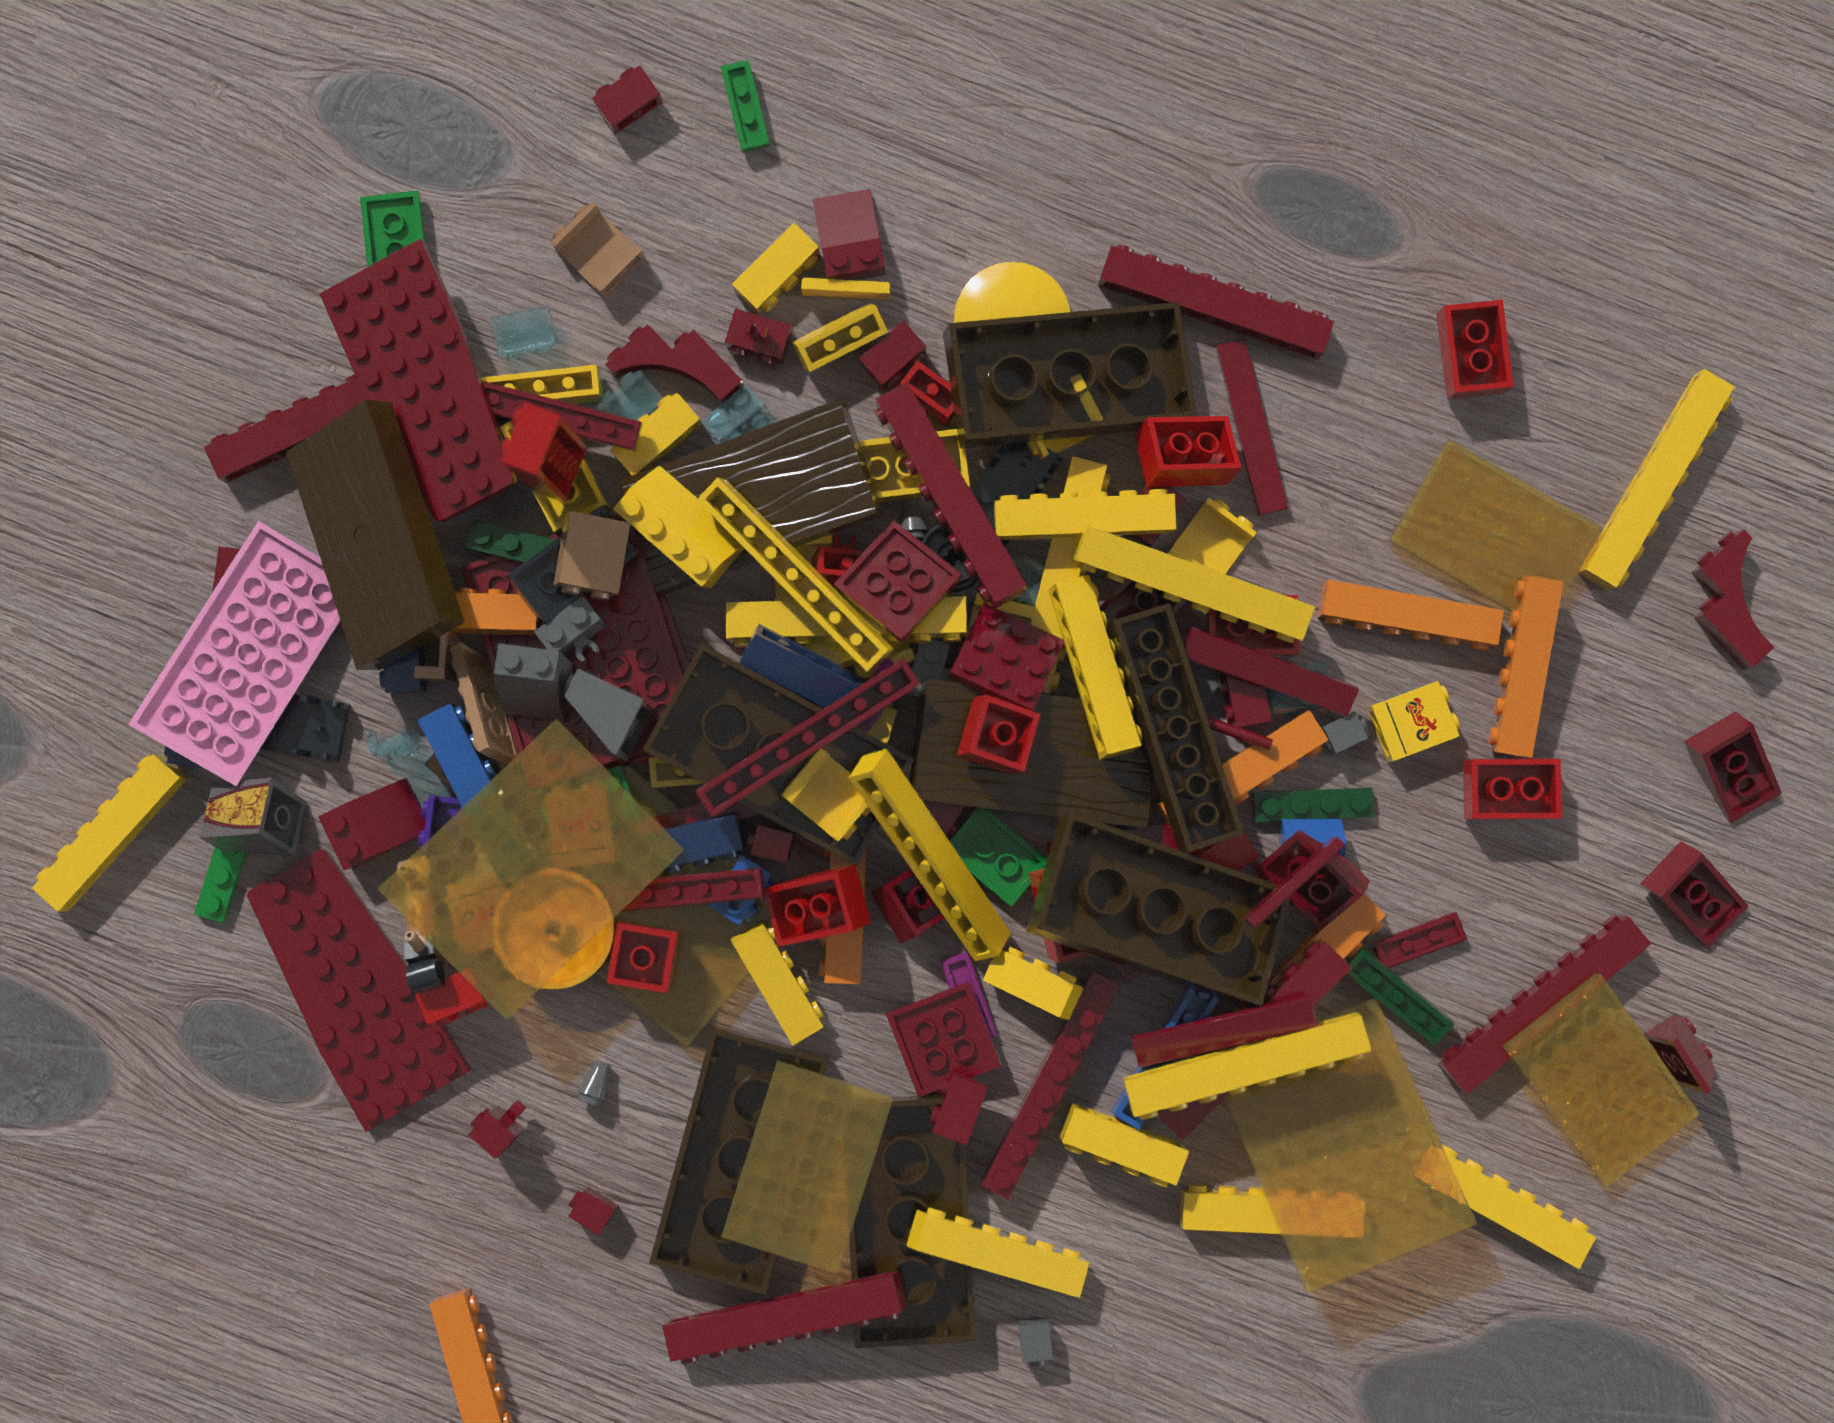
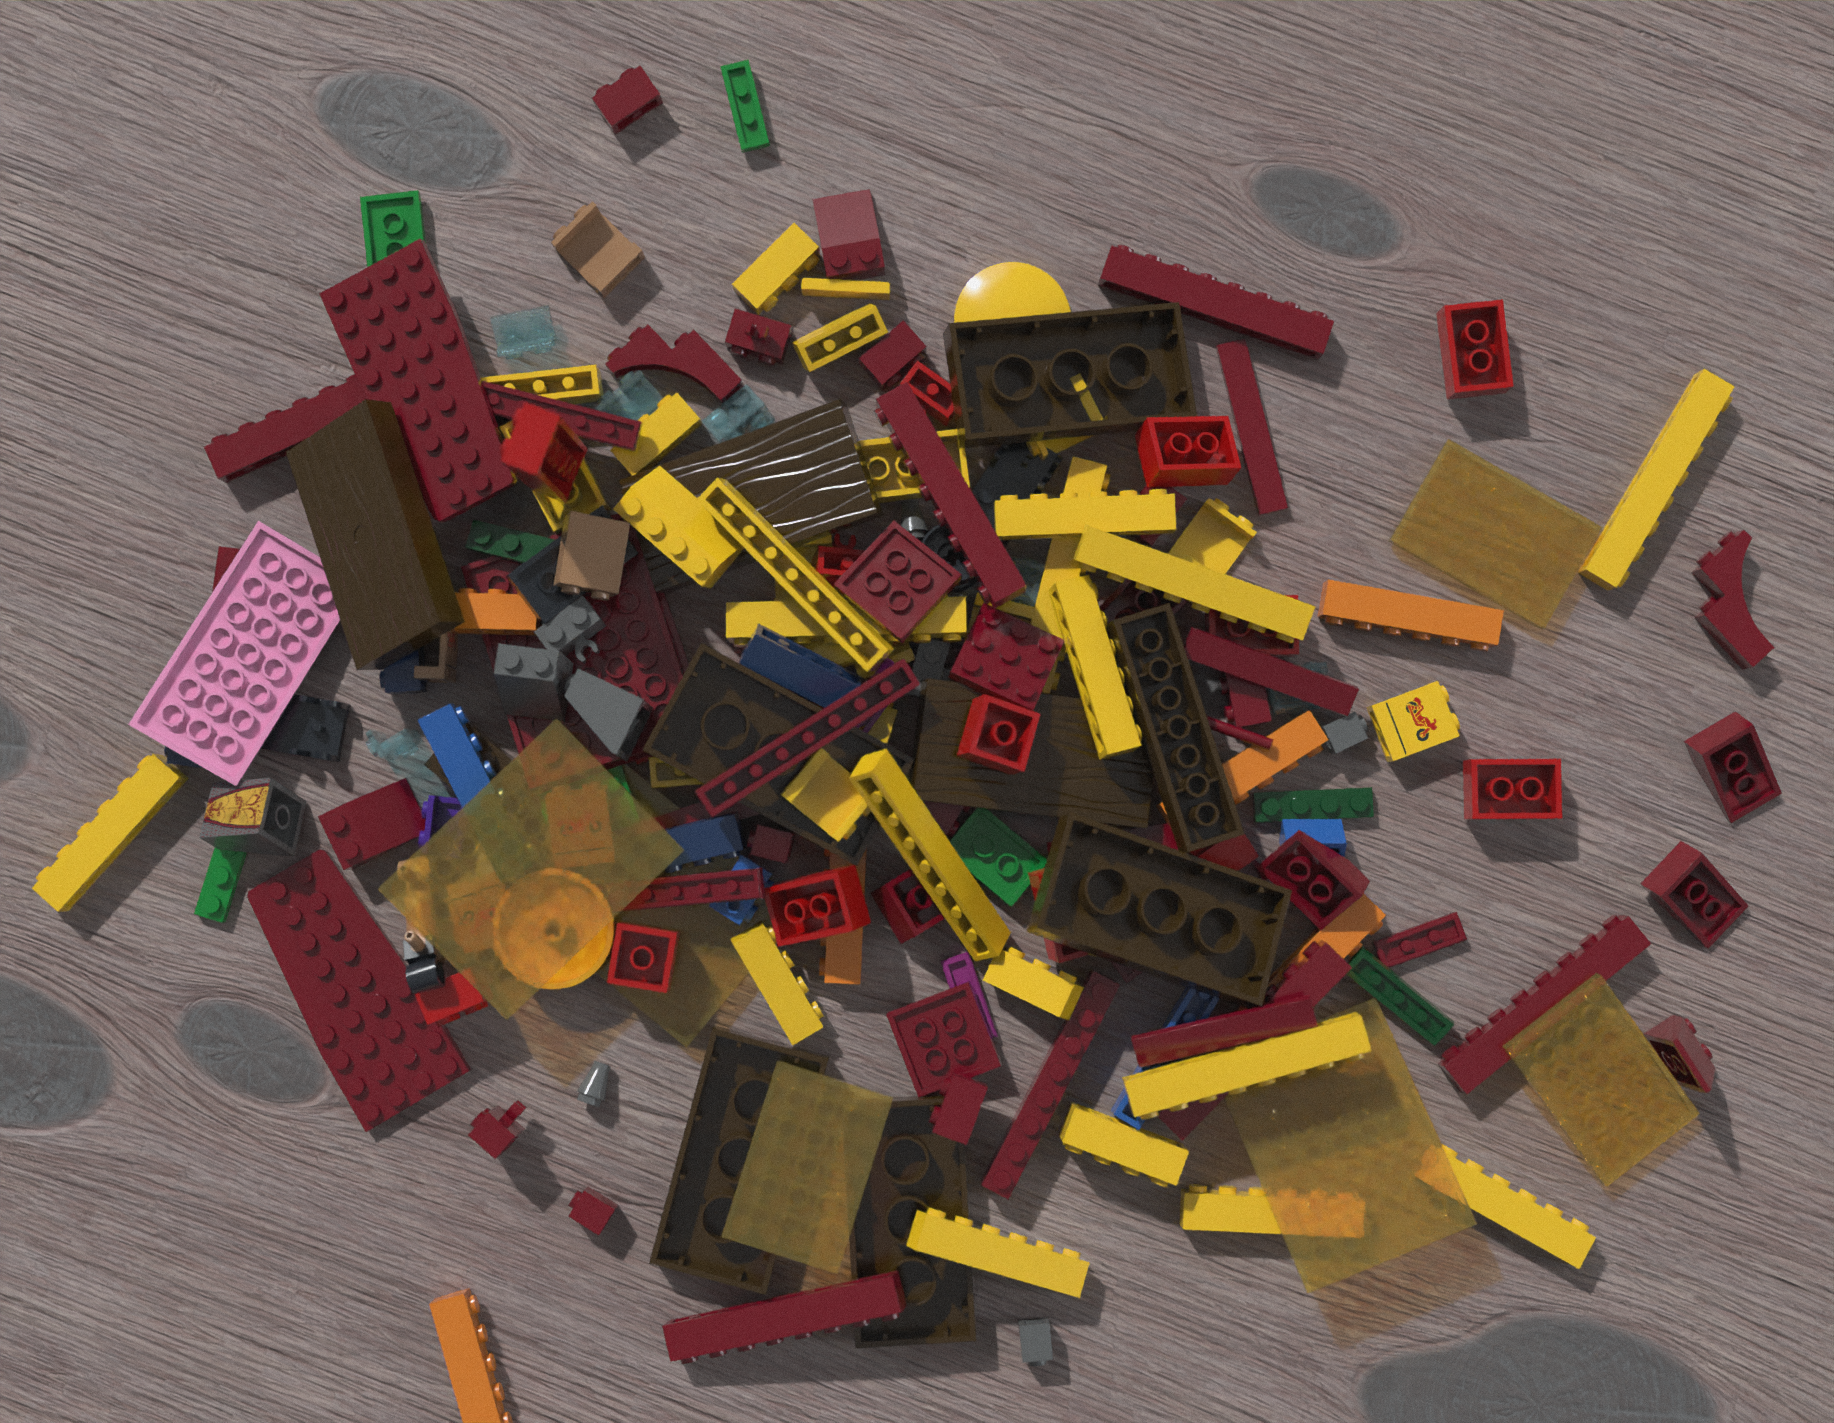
medium nougat plate [450,642,521,767] -> none
dark red tile [1243,836,1345,927] -> none
orange brick [1488,575,1564,758] -> none

